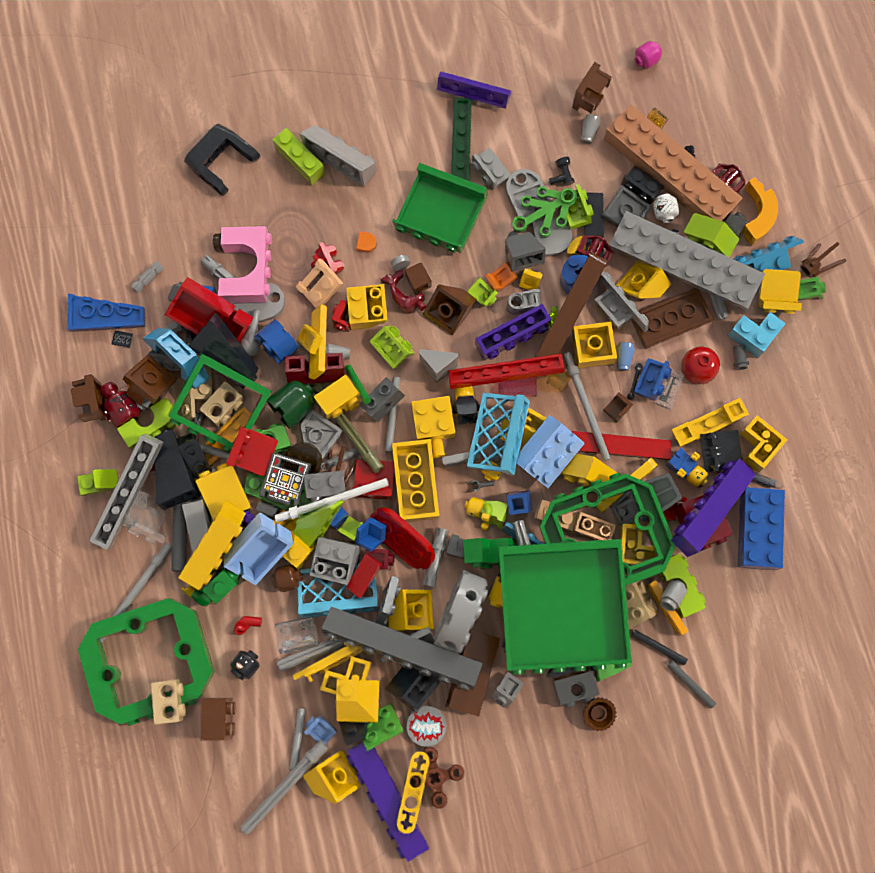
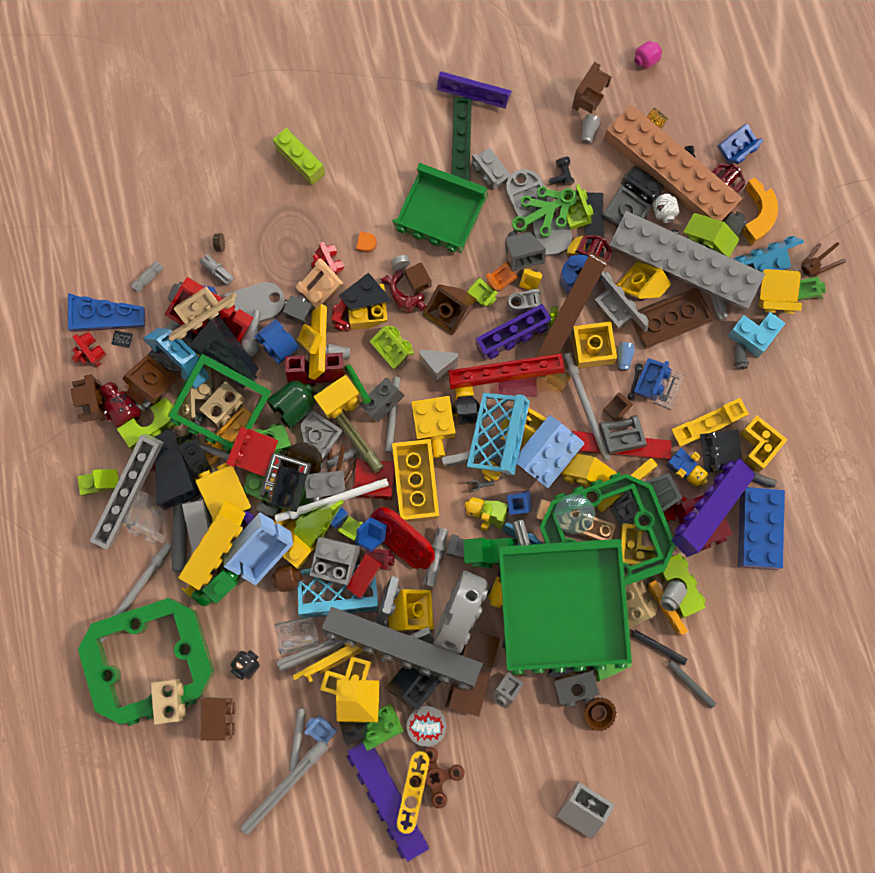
black connector [184,124,261,196] -> none
bright pink arch [218,226,272,303] -> none
red arm [234,616,262,635] -> none
light grey slope [301,125,376,187] -> none
yellow slope [303,749,362,804] -> none
red cylinder [681,346,720,385] -> none
none -> red hips [72,331,107,367]
none -> tan bracket [169,286,236,341]
none -> black bracket [269,466,308,512]
none -> dark grey brick [282,296,313,325]
none -> black wing [339,272,392,312]
none -> clear light blue dish [554,494,595,534]
none -> light grey slope [556,781,615,839]
none -> dark grey plate [599,415,647,454]
none -> bracket [717,124,764,164]

